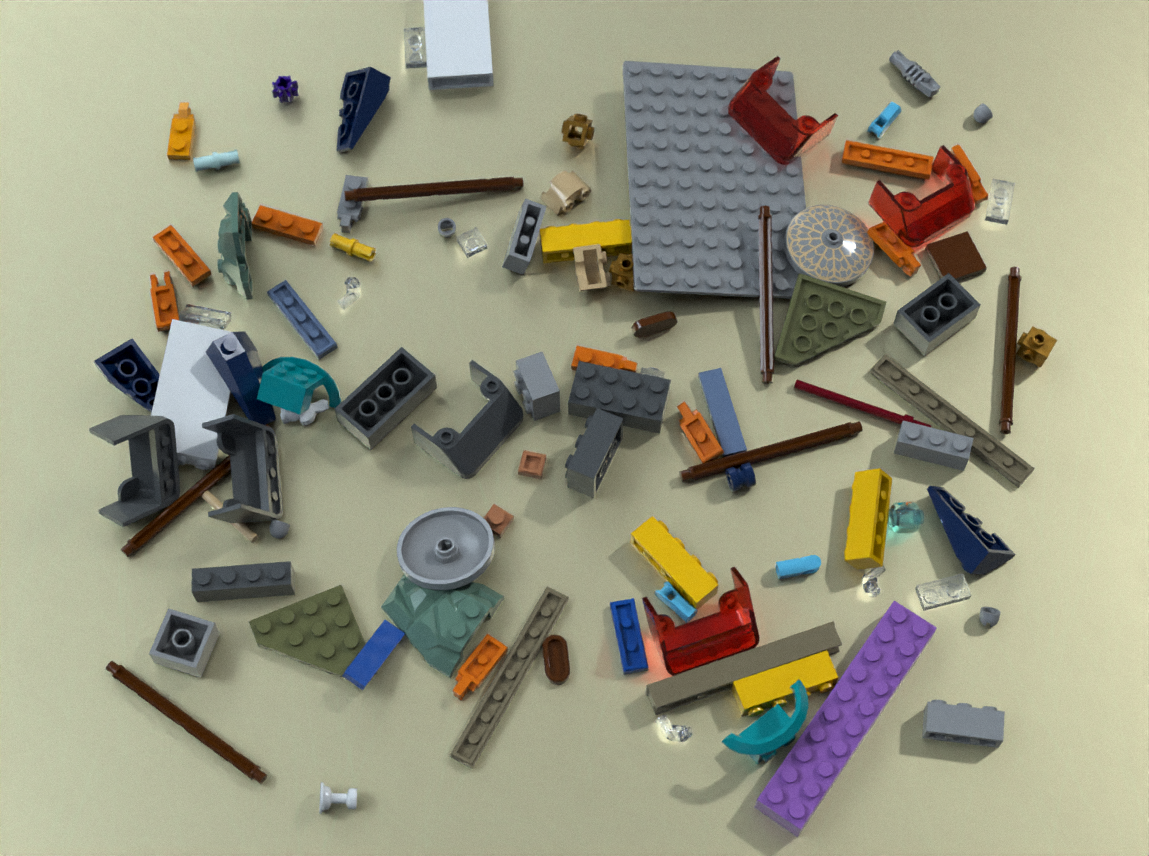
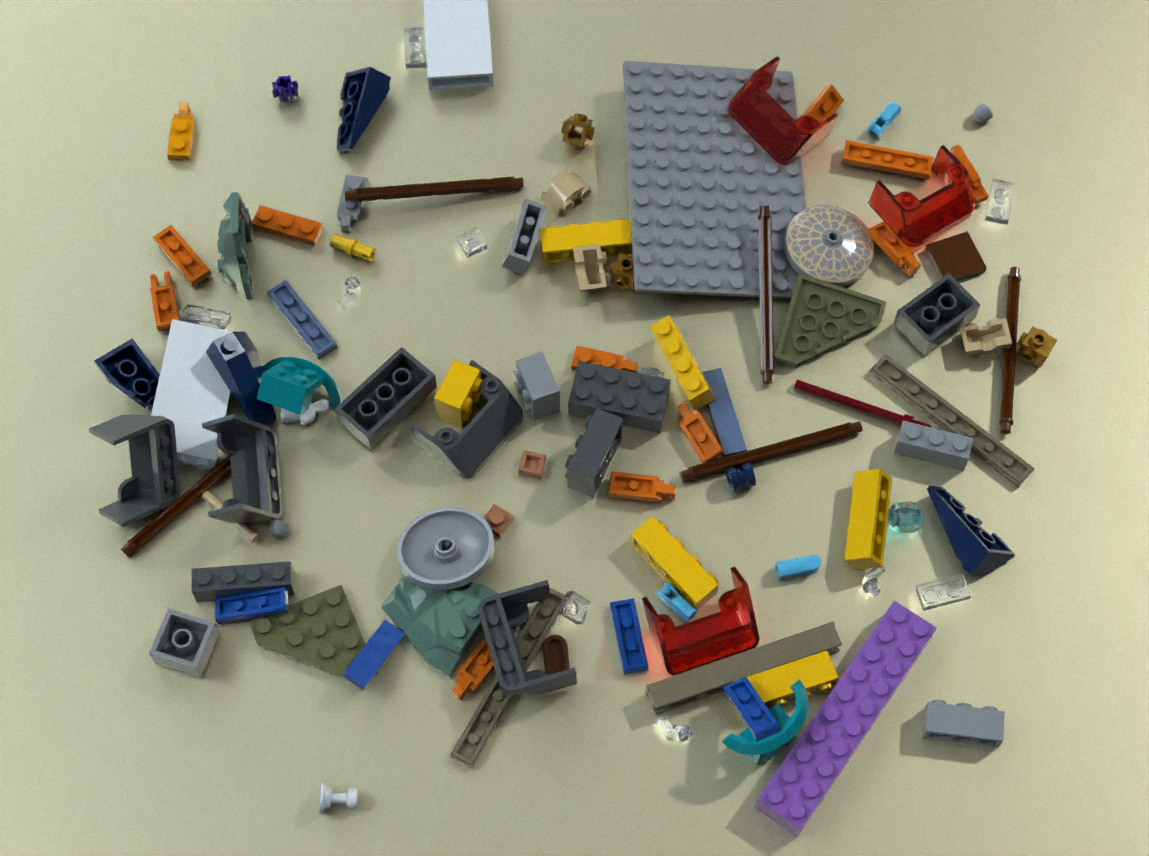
reddish brown piece [106,661,267,784] -> none
light aqua pin [193,150,240,172] -> none
light grey hinge [438,218,456,238] -> none
reddish brown tile [631,311,677,338] -> none
light grey hinge [889,50,940,97] -> none
light grey hinge [979,607,1001,627] -> none
none -> blue tile [215,586,288,624]
none -> yellow brick [434,359,483,429]
none -> dark grey windscreen [478,580,577,695]
none -> clear plate [560,591,590,625]
none -> orange hinge [608,471,676,502]
none -> yellow brick [649,315,716,410]
none -> blue tile [723,677,780,741]
none -> orange plate [791,84,844,146]
none -> tan cylinder [960,319,1012,359]

